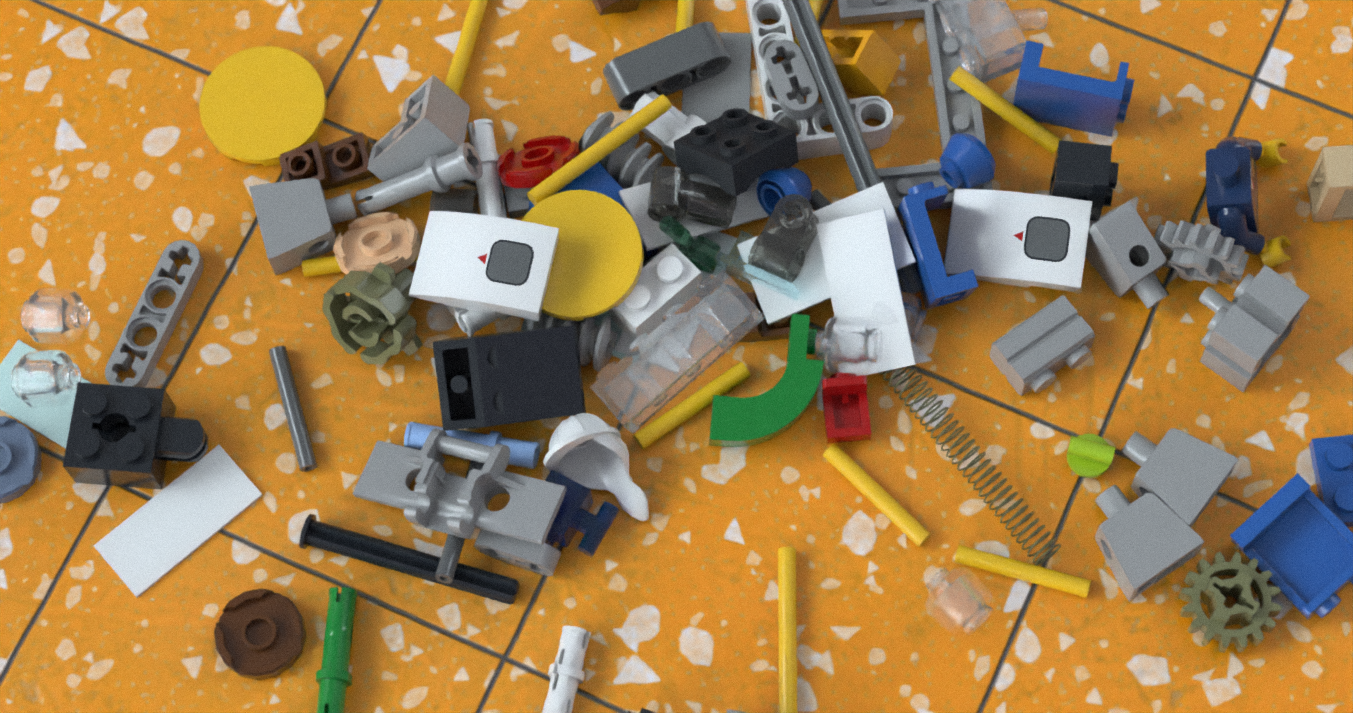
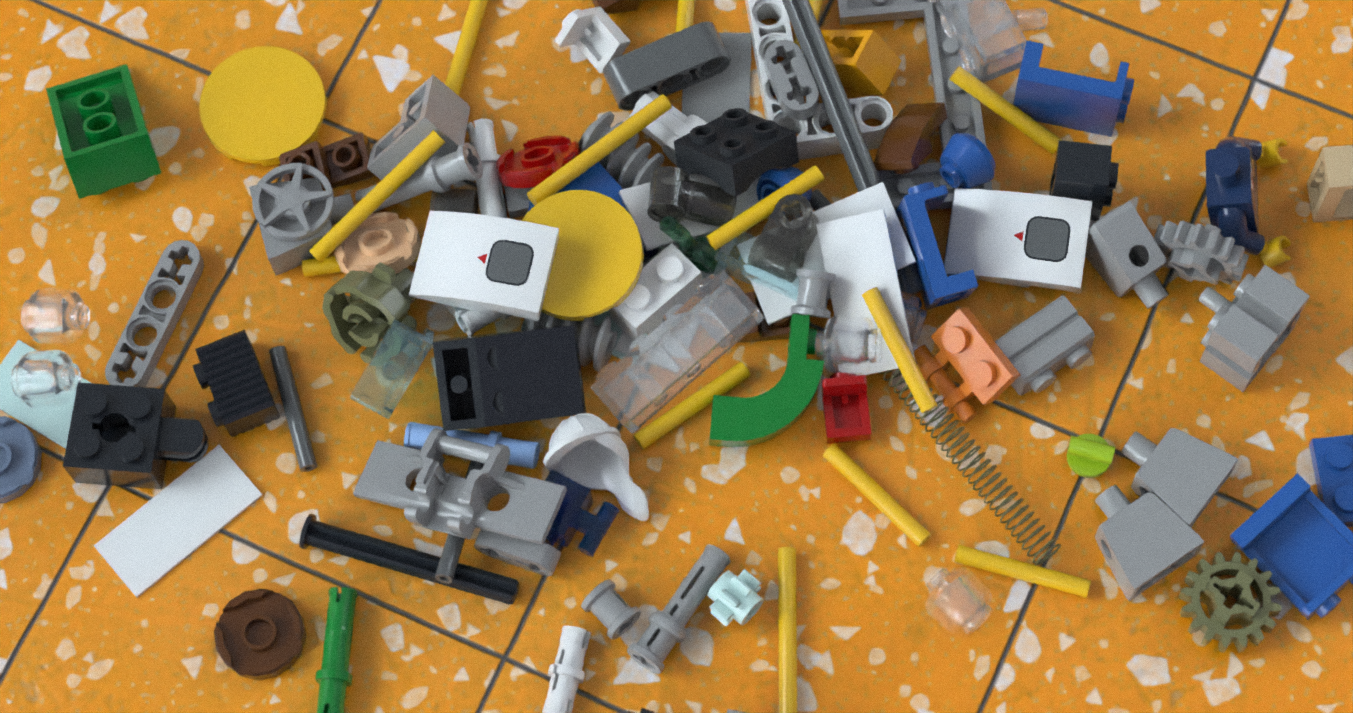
none -> green slope [46,64,162,199]
none -> black brick [193,329,280,437]
none -> light grey wheel [252,163,335,241]
none -> yellow bar [309,130,446,263]
none -> clear light blue panel [350,319,434,419]
none -> white bracket [555,6,631,74]
none -> light grey bush [581,579,641,640]
none -> light grey pin [627,544,731,674]
none -> yellow piece [706,165,825,251]
none -> light aqua gear [707,569,764,627]
none -> light grey bush [790,269,836,318]
none -> yellow piece [862,287,938,414]
none -> reddish brown slope [874,102,948,174]
none -> orange plate [914,307,1021,424]

